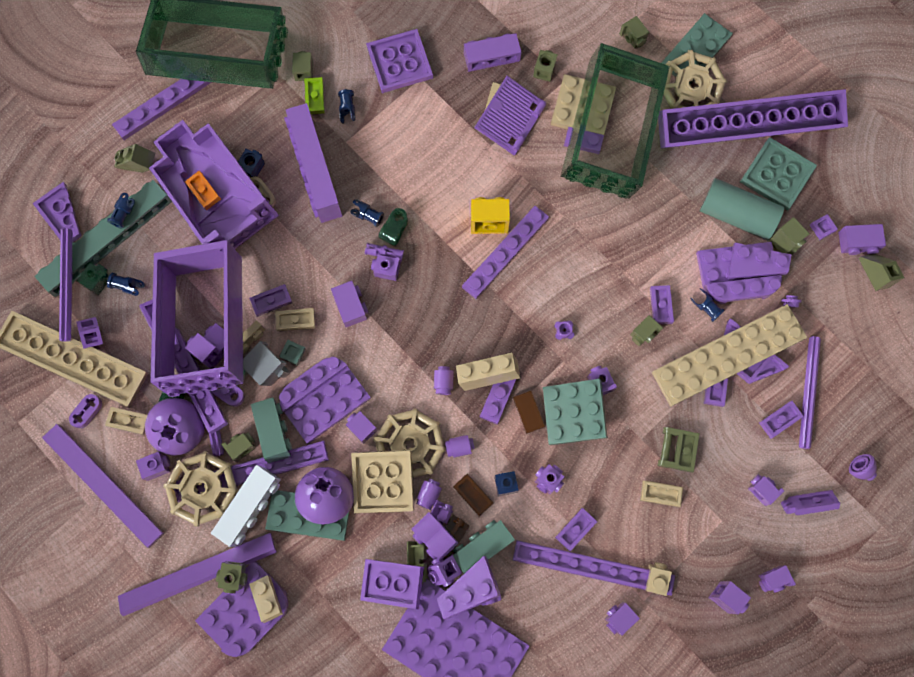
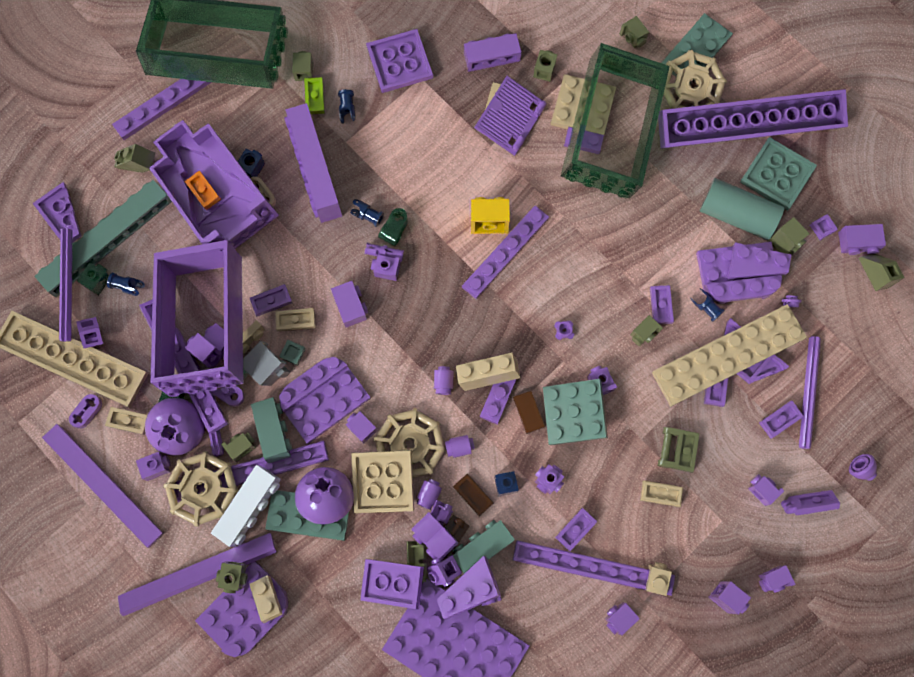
dark blue piece [107,192,135,229] -> none

